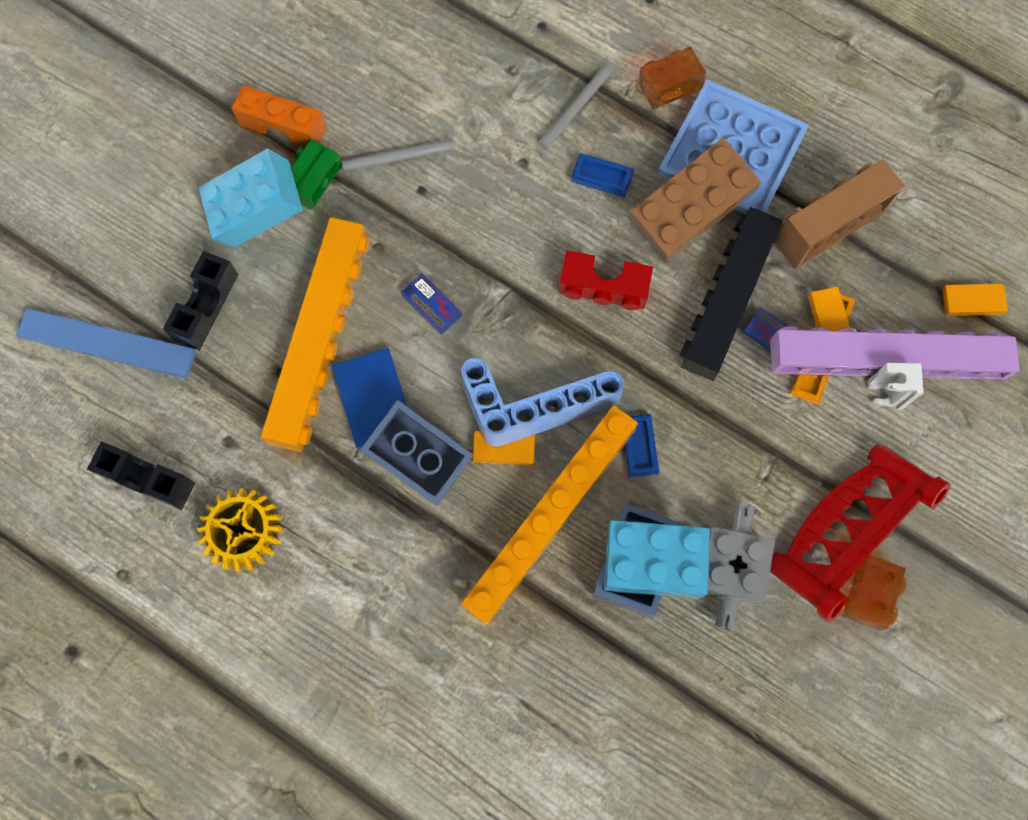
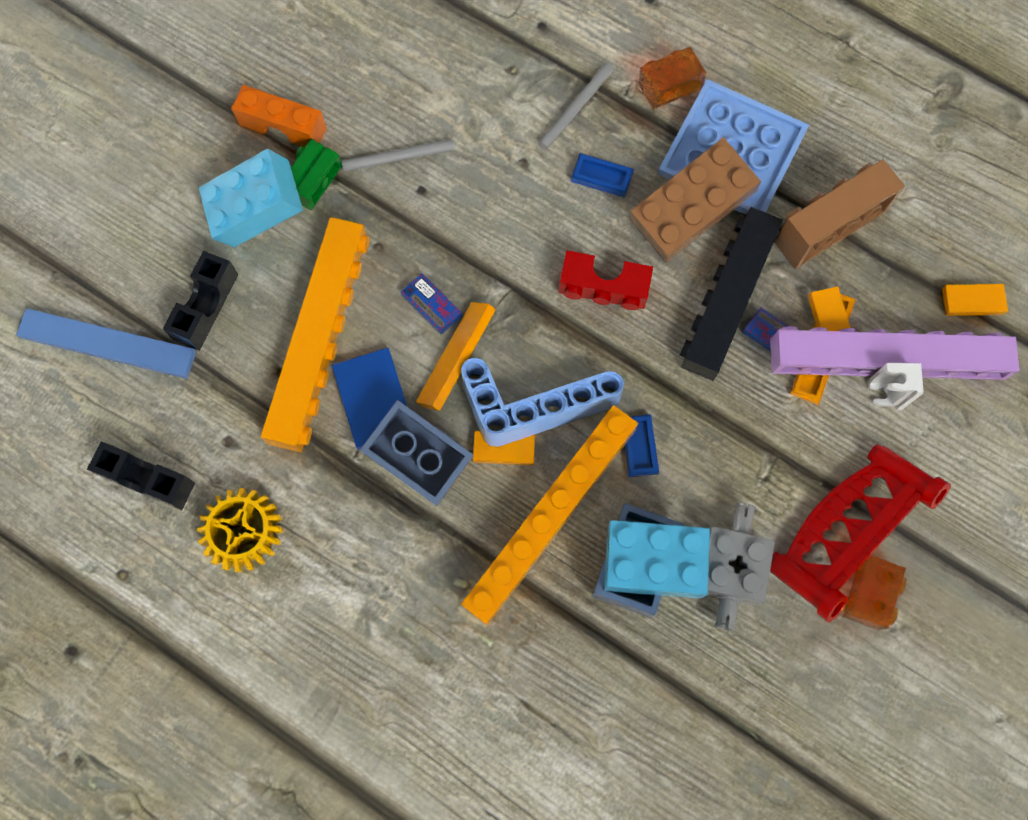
none -> light orange tile [416,302,496,411]

